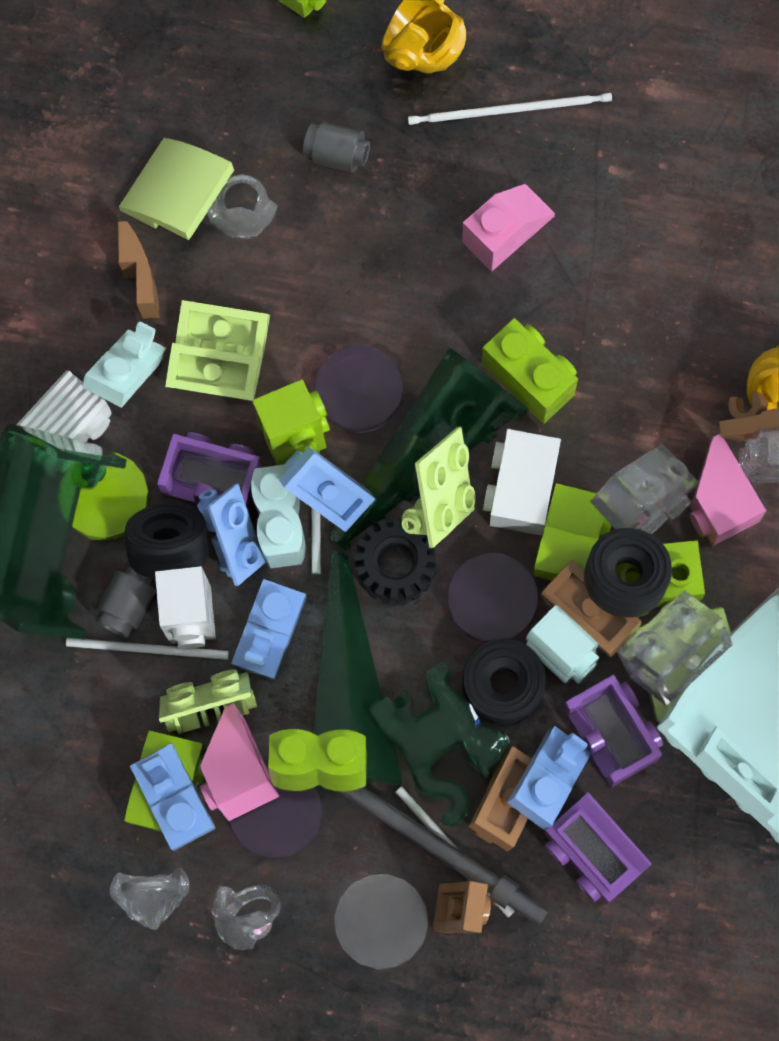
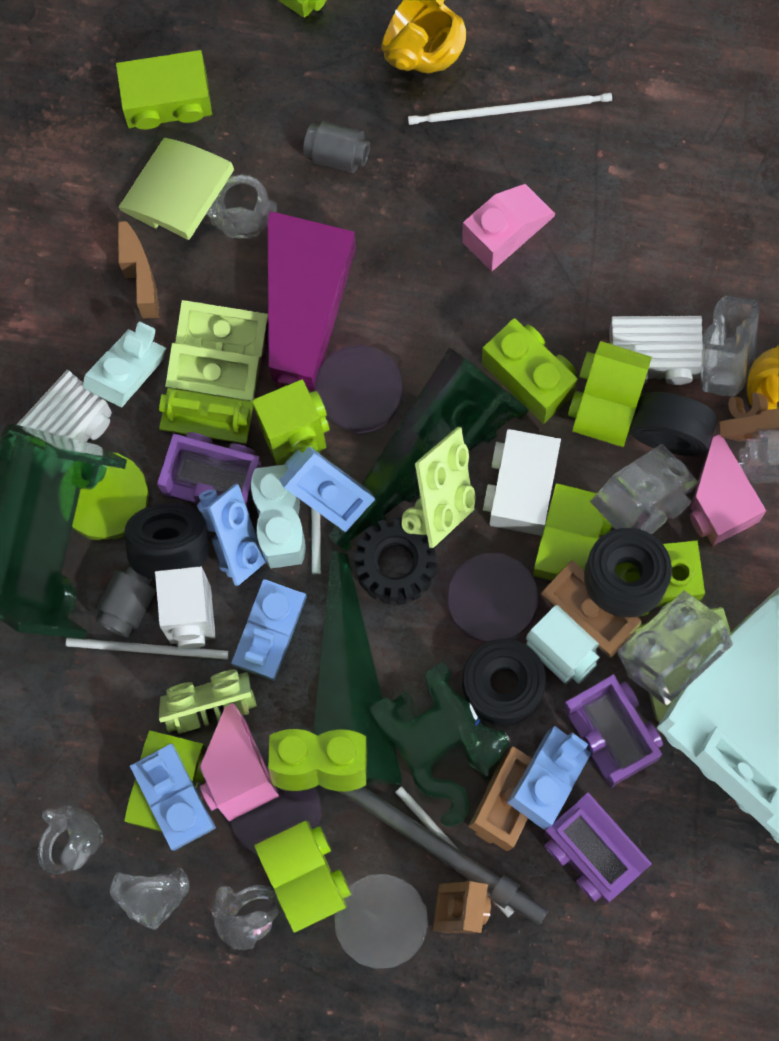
none -> clear piece [38,805,104,875]
none -> lime brick [116,50,212,130]
none -> lime hinge [159,387,254,444]
none -> lime brick [254,821,352,933]
none -> magenta slope [268,211,356,391]
none -> lime brick [568,341,652,447]
none -> white brick [609,316,704,385]
none -> black tyre [630,392,716,456]
none -> clear brick [700,295,759,397]

